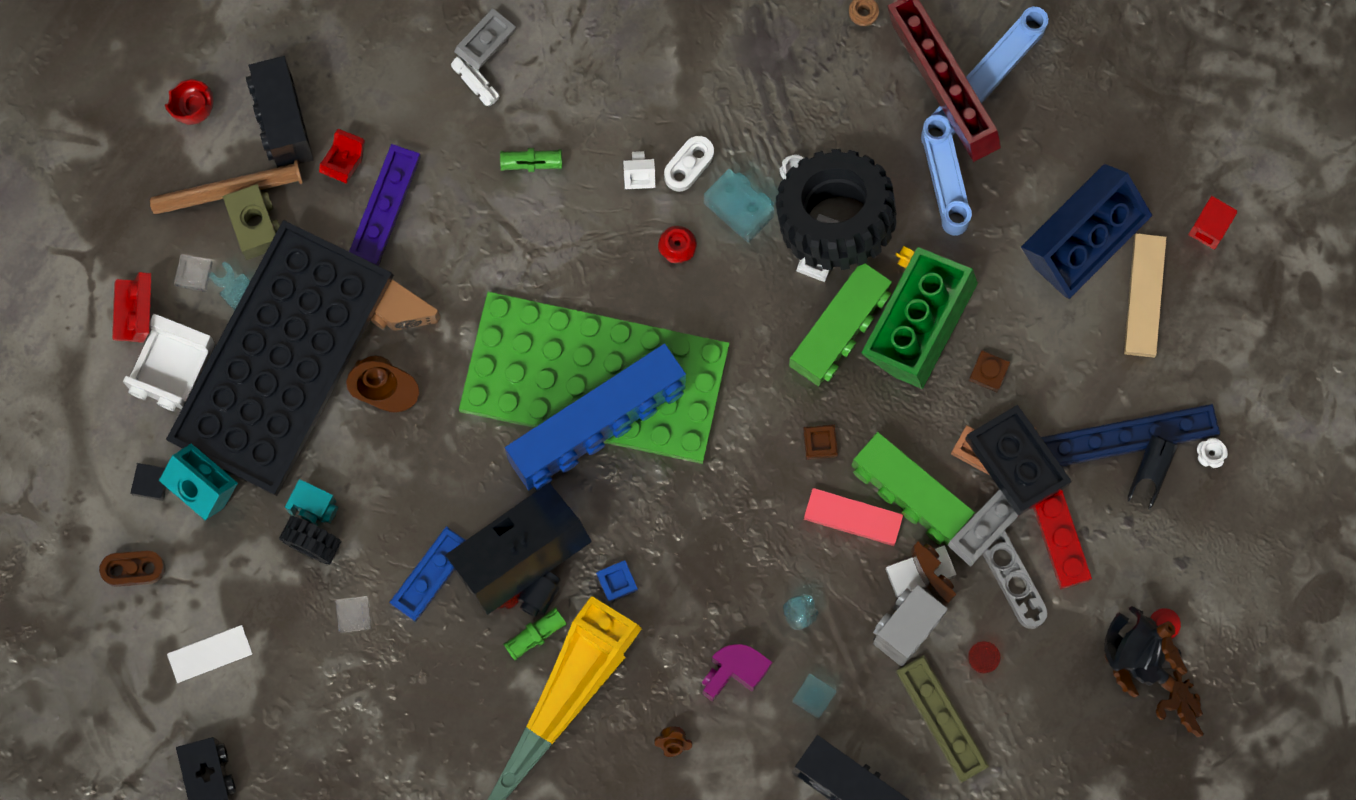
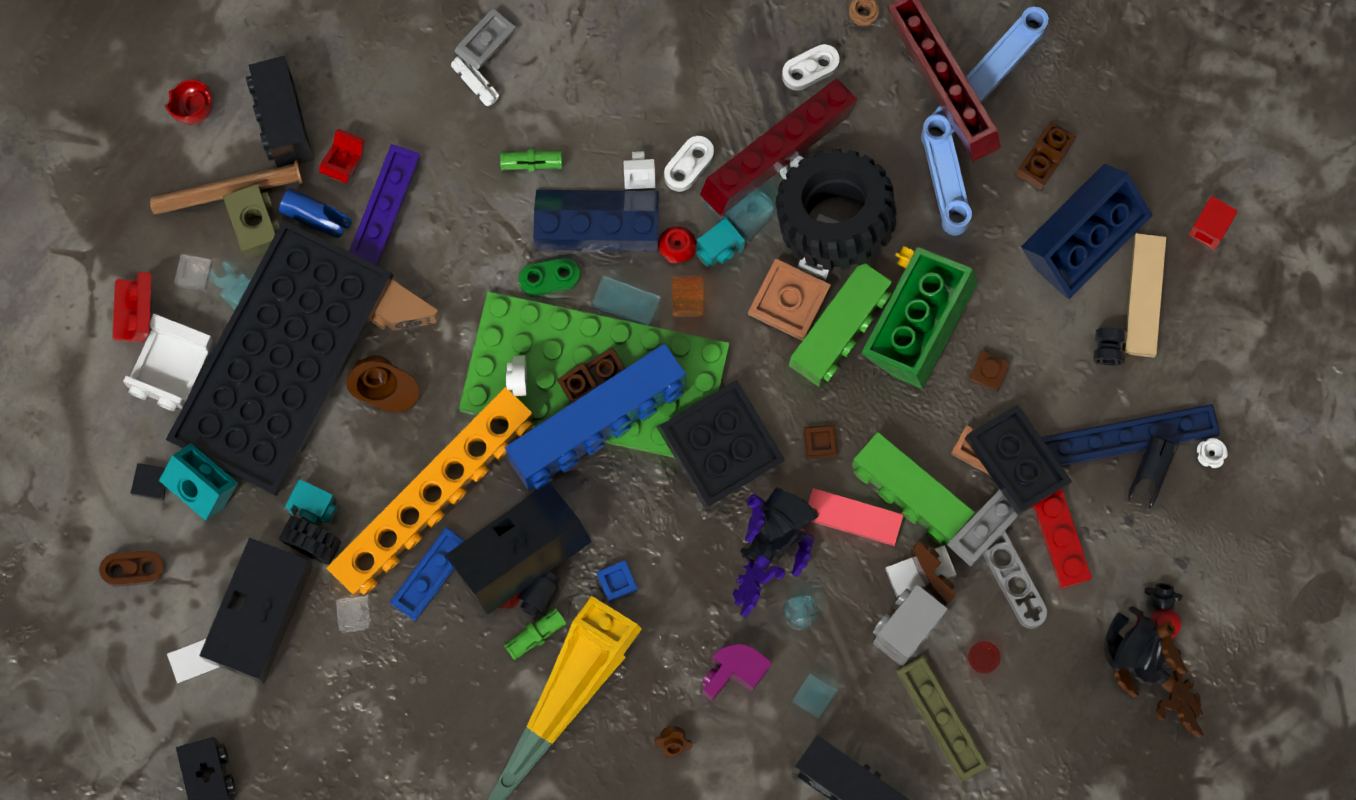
none -> black brick [199,537,313,684]
none -> blue piece [279,188,352,238]
none -> light orange brick [326,387,534,597]
none -> white plate [506,355,527,396]
none -> green plate [518,258,580,297]
none -> dark blue slope [533,190,659,252]
none -> reddish brown slope [557,348,626,404]
none -> clear light blue plate [592,276,661,326]
none -> black plate [657,380,785,508]
none -> clear orange brick [672,276,704,317]
none -> teal brick [696,218,745,267]
none -> dark red brick [700,78,858,216]
none -> helmet [733,487,819,618]
none -> nougat plate [748,258,831,341]
none -> white plate [782,44,839,91]
none -> reddish brown slope [1015,121,1076,191]
none -> black wheel [1093,328,1127,366]
none -> black plate [1144,583,1183,610]

